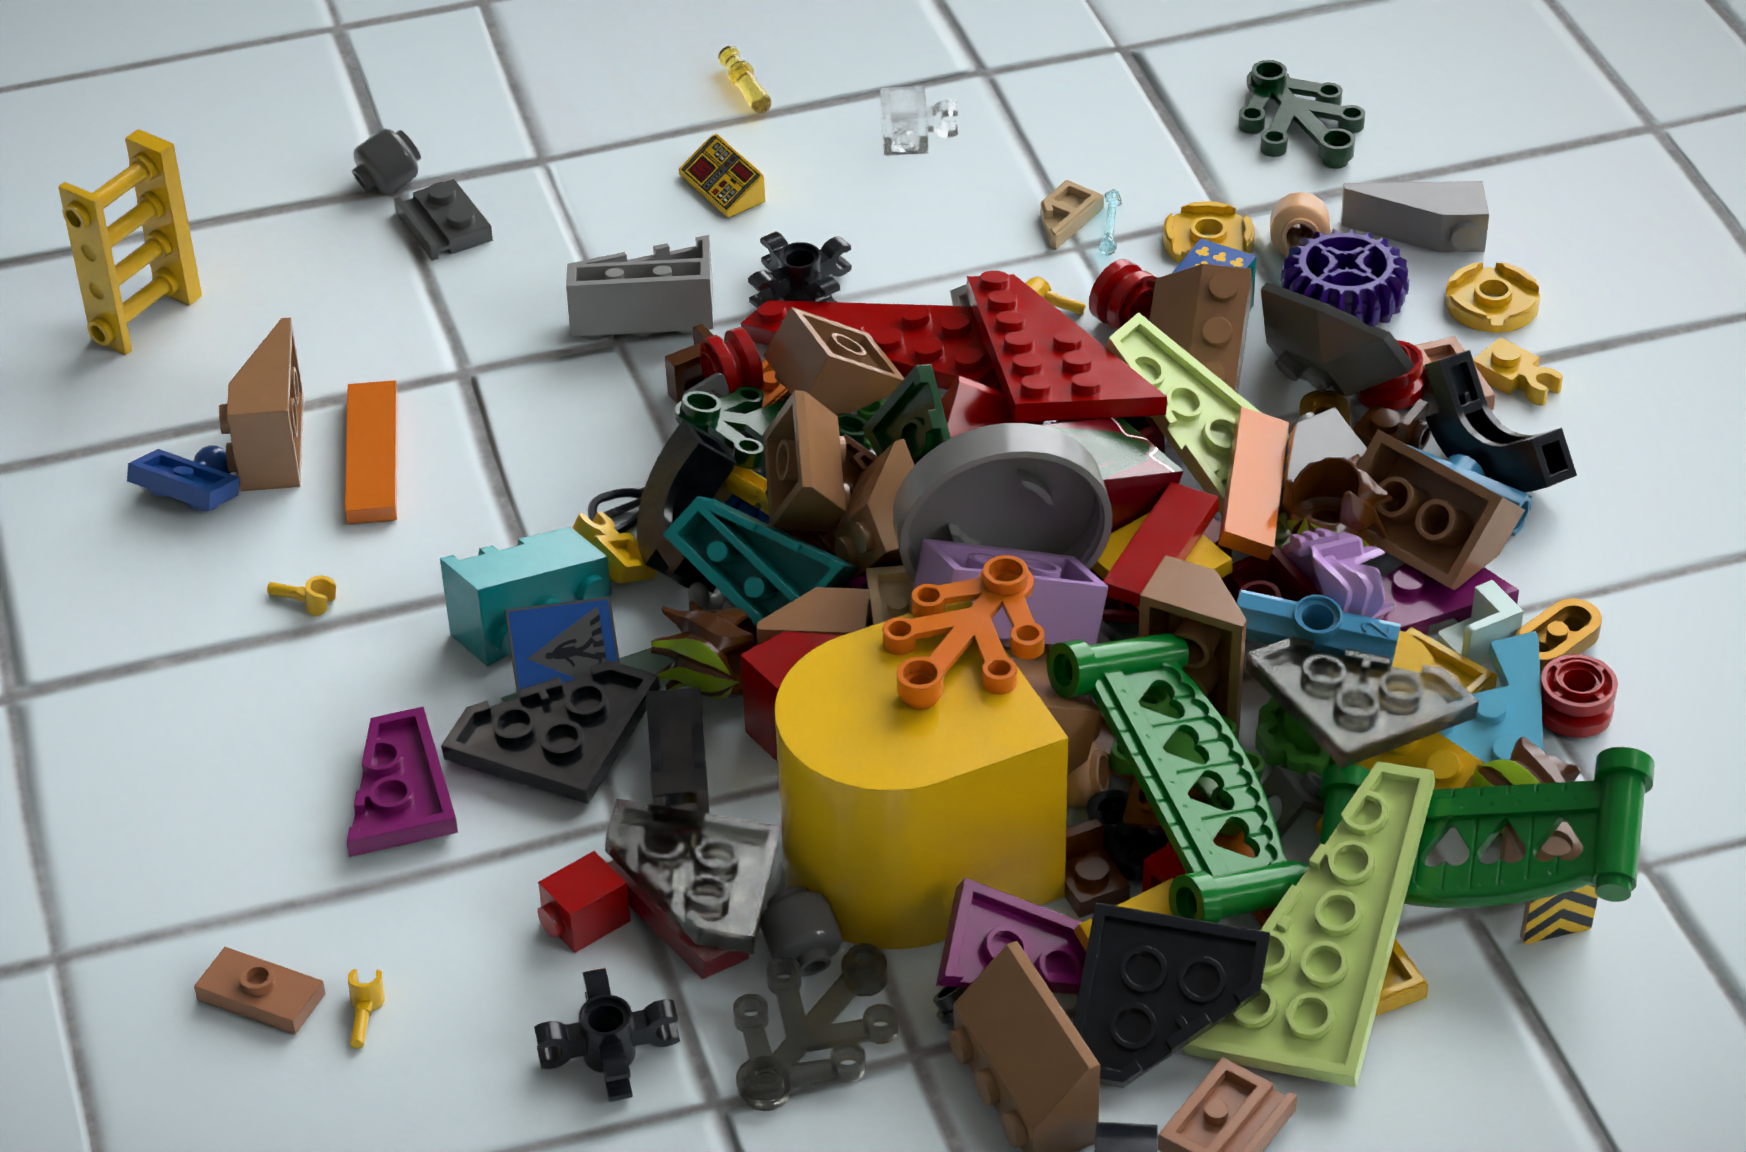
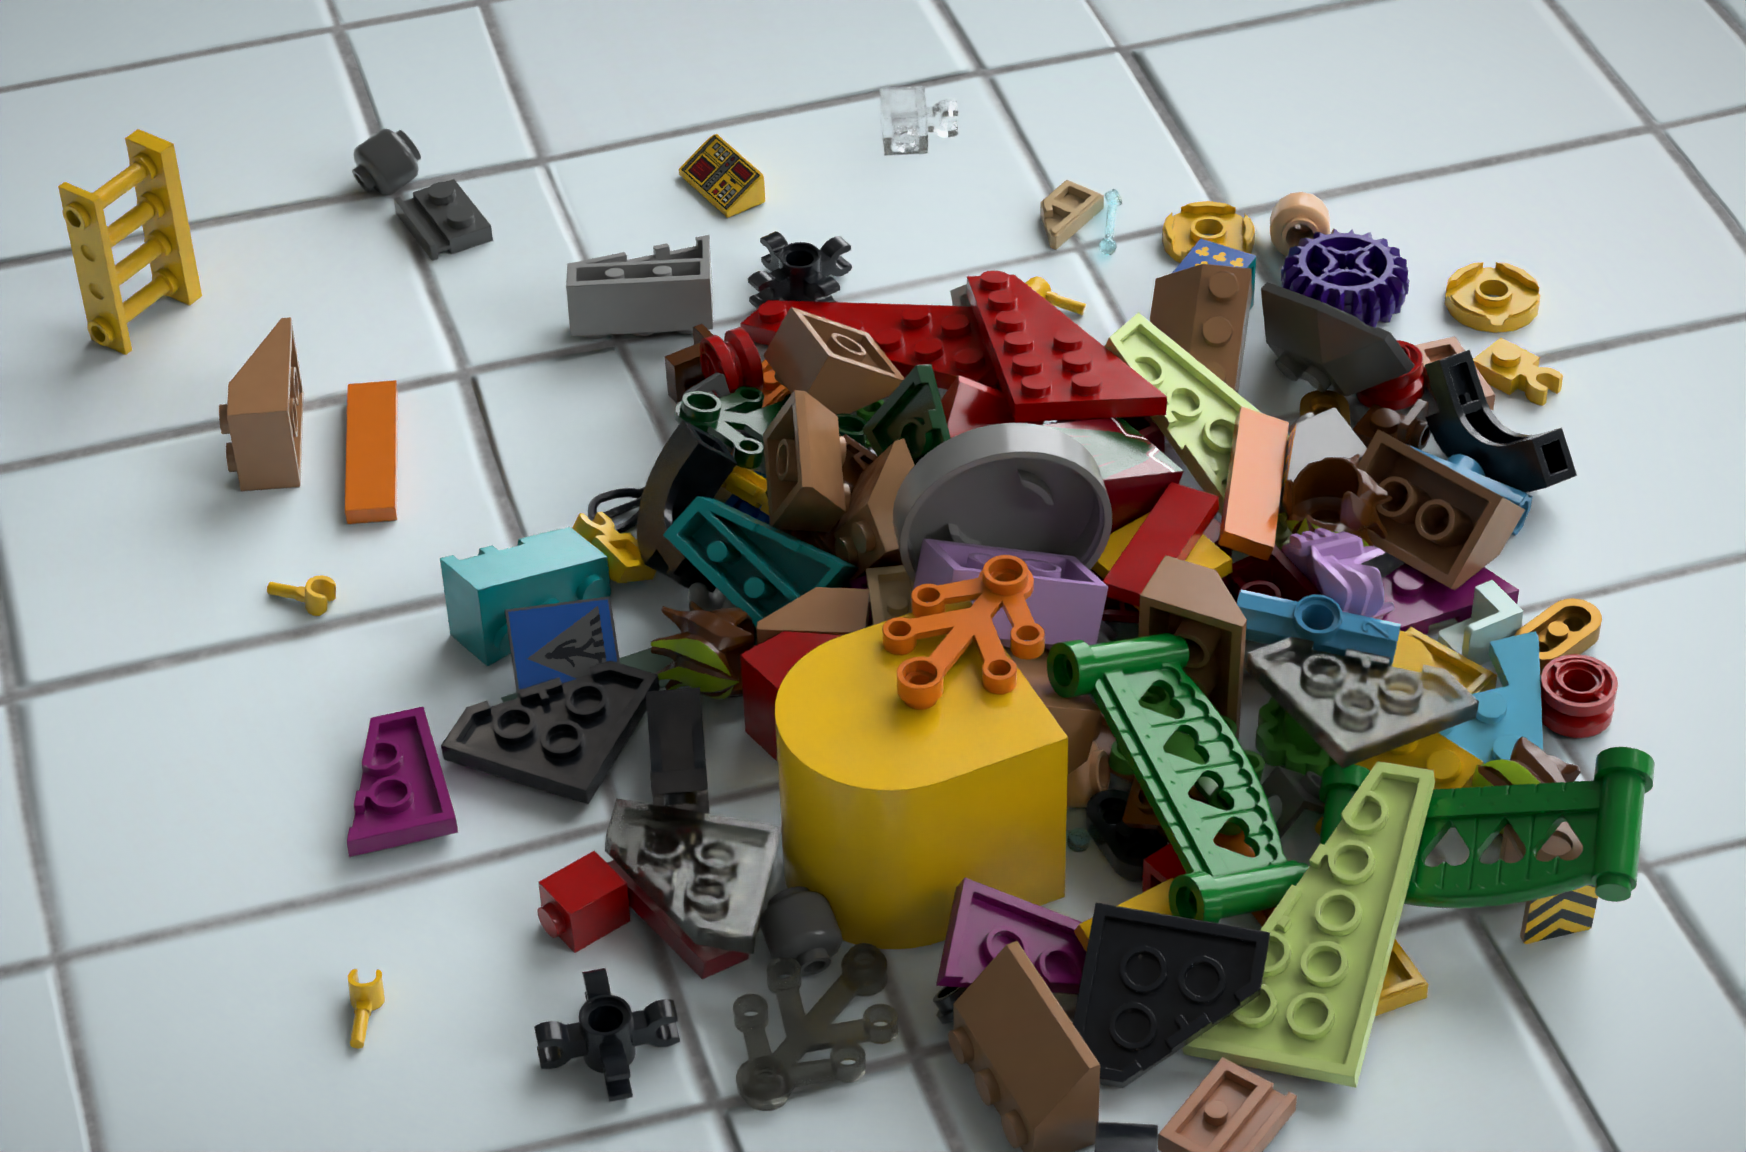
blue plate [127,445,240,511] -> none
nougat plate [194,947,326,1035] -> none
clear yellow piece [718,46,772,113] -> none
reddish brown bracket [1065,818,1130,918] -> none
red wheel [1088,259,1157,331] -> none
dark green plant [1238,60,1365,169] -> none
light grey slope [1341,181,1489,252] -> none

